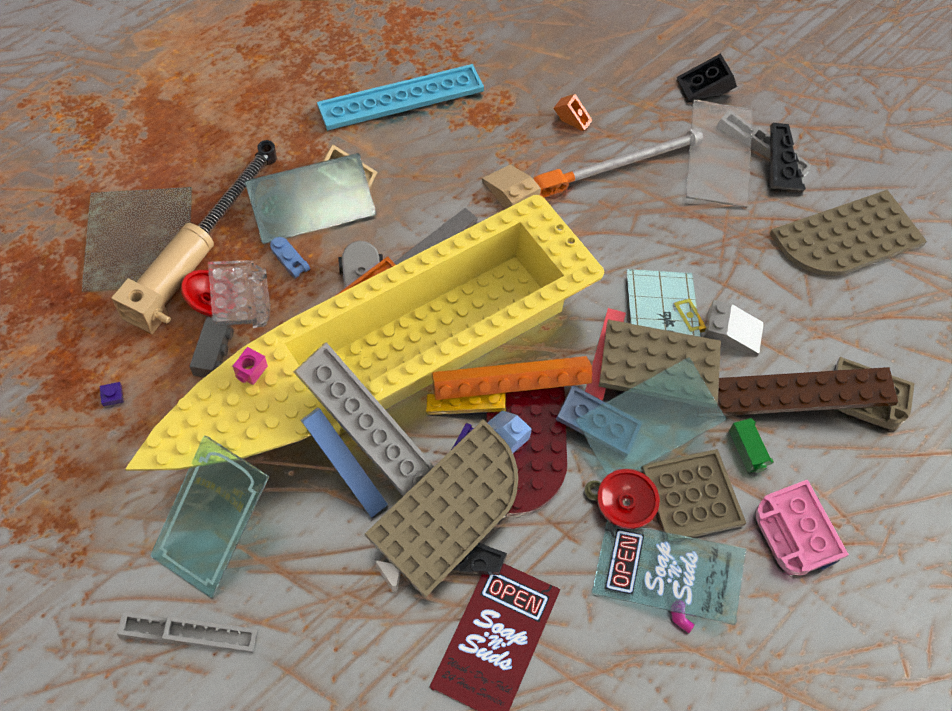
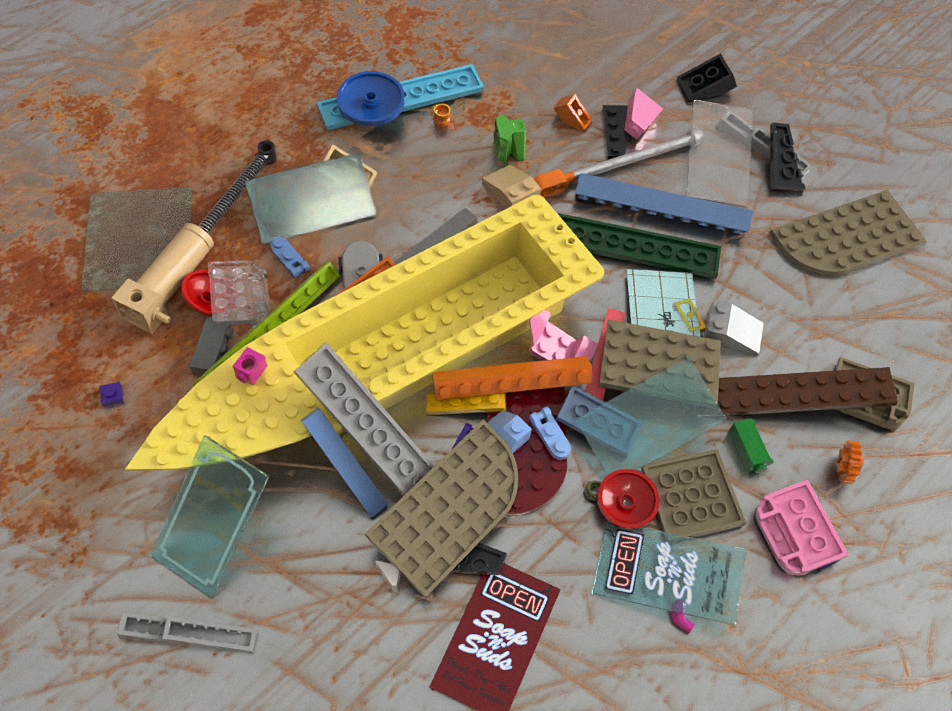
none -> lime plate [193,261,340,386]
none -> blue dish [337,71,405,126]
none -> orange wheel [434,104,450,128]
none -> bright green piece [493,114,526,163]
none -> bright pink piece [529,310,598,361]
none -> light blue plate [529,406,571,460]
none -> dark green plate [557,213,721,279]
none -> medium blue brick [575,173,754,235]
none -> black wing [602,105,629,160]
none -> bright pink slope [624,88,663,140]
none -> orange gear [836,440,864,484]

